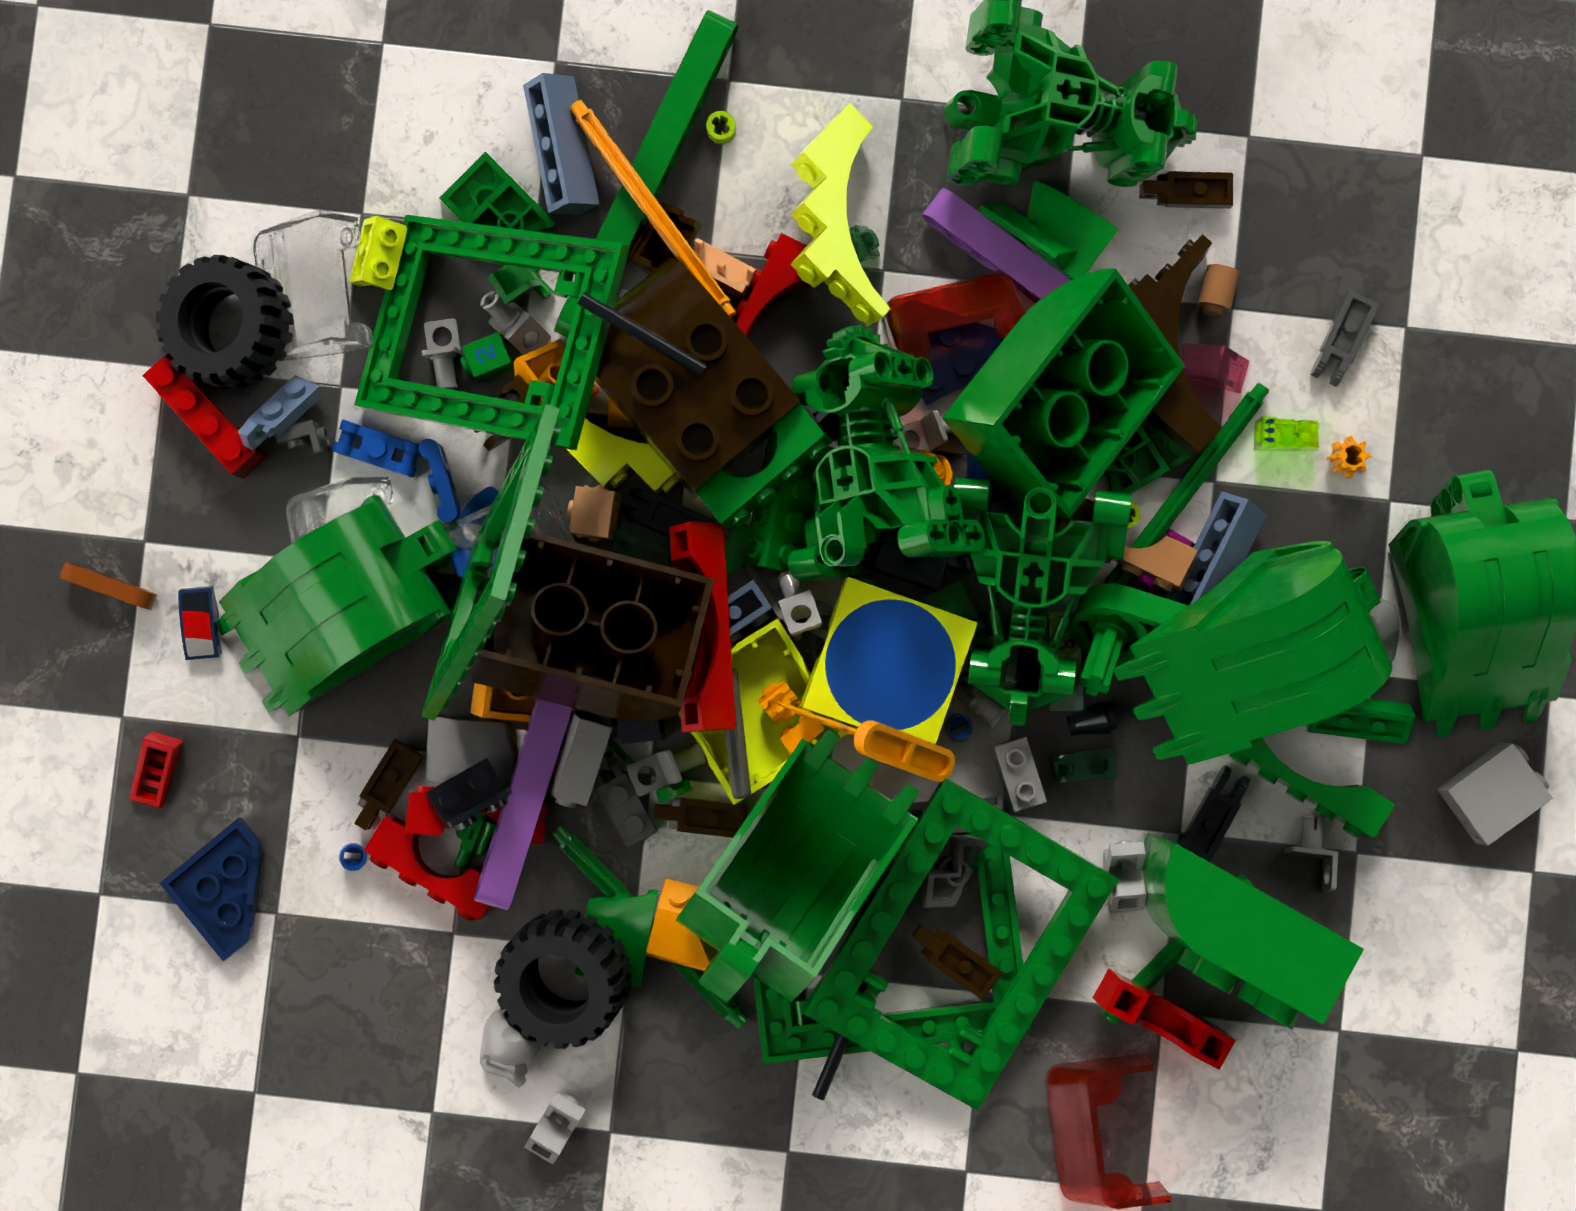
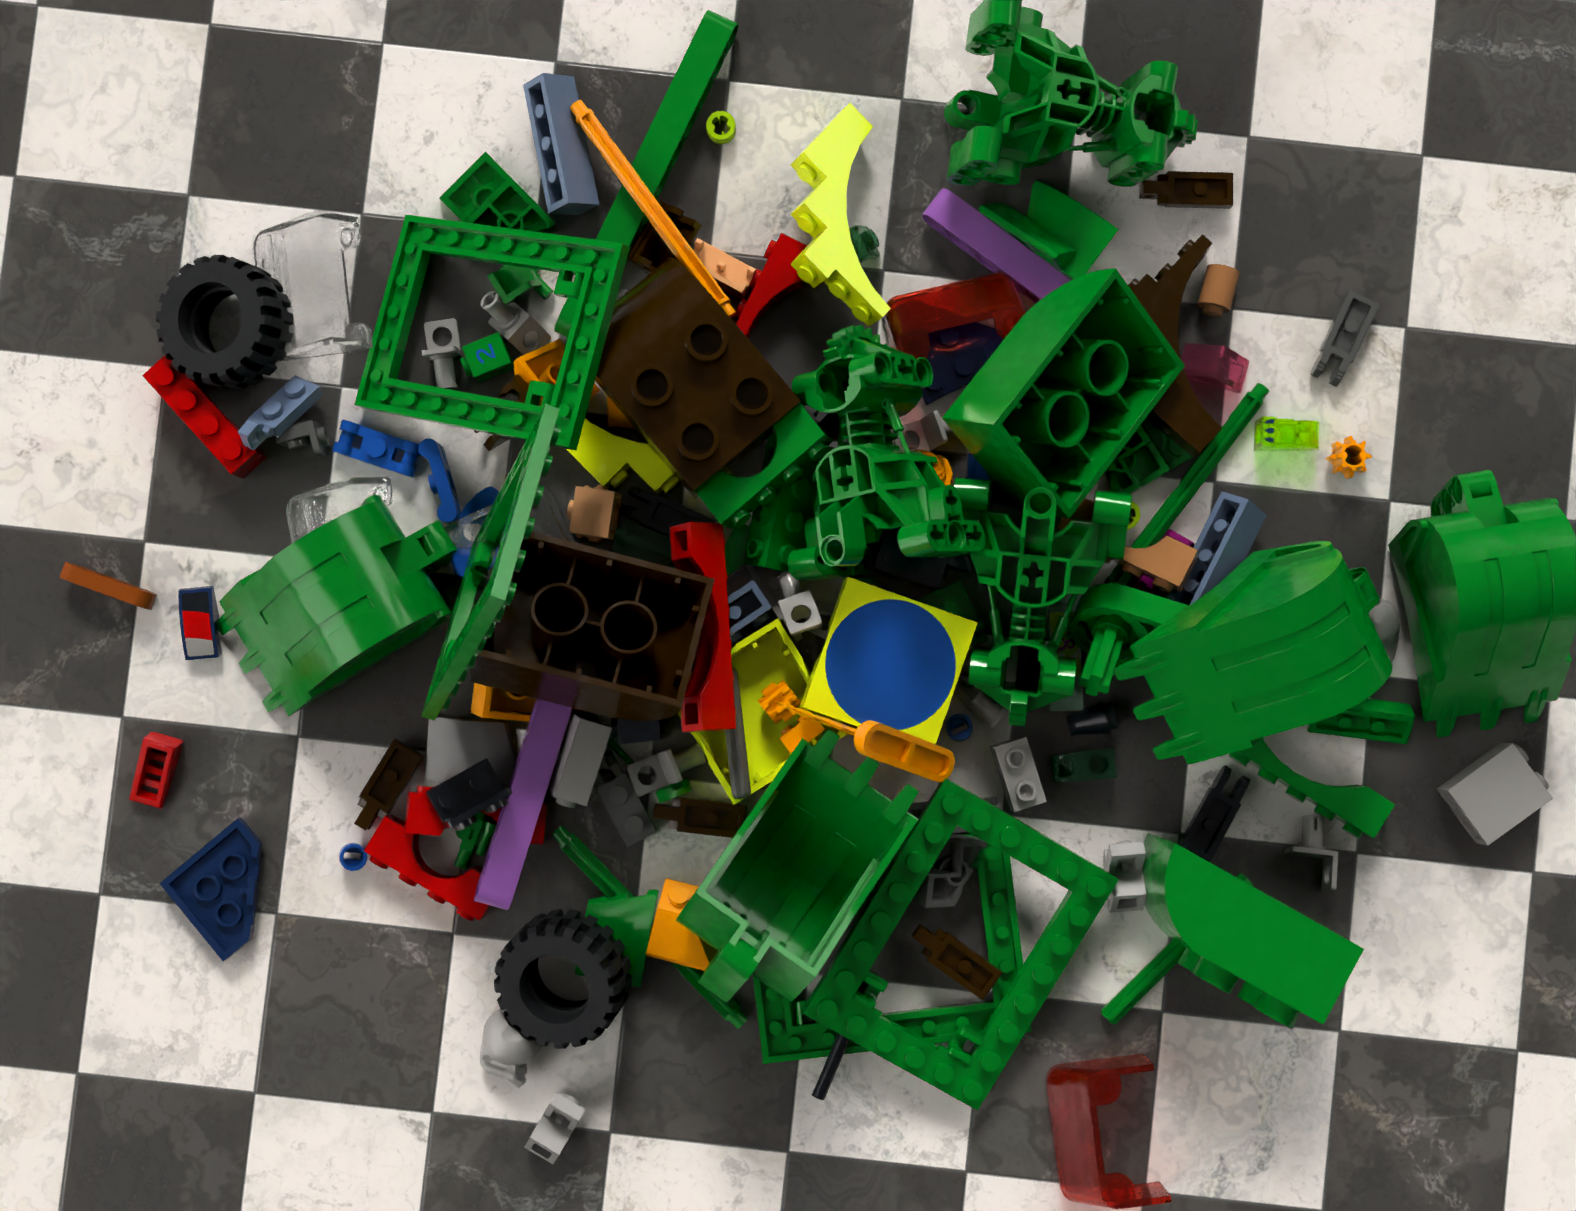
neon yellow bracket [348,216,408,290] -> none
black bar [577,292,707,377] -> none
red arch [1092,969,1236,1070] -> none

